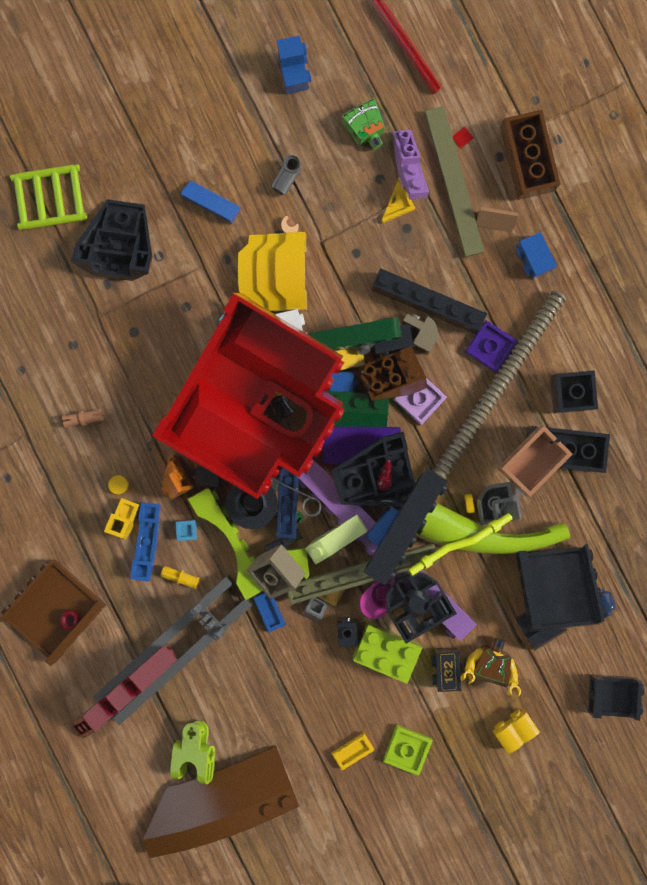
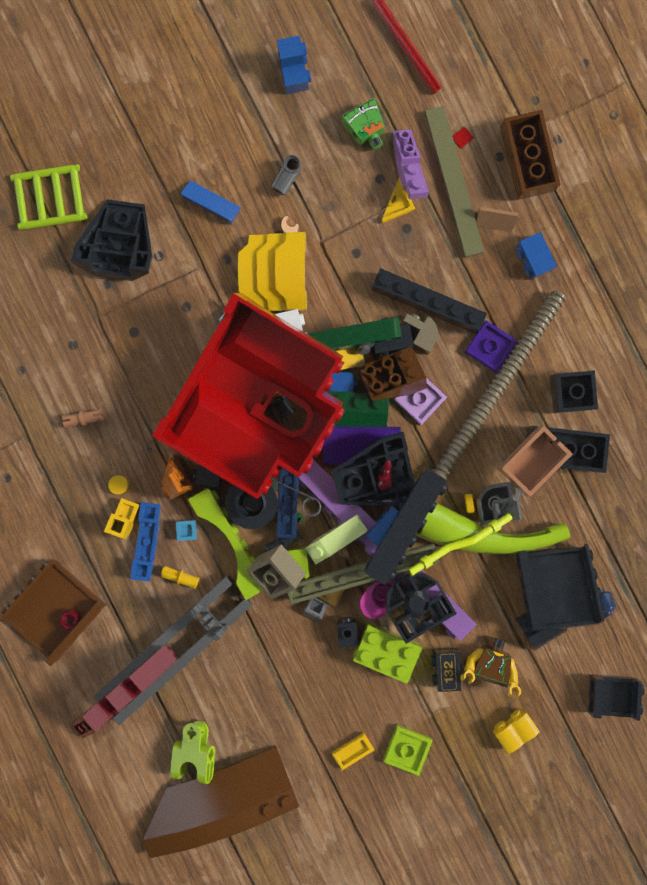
blue tile [253,592,286,633] -> none

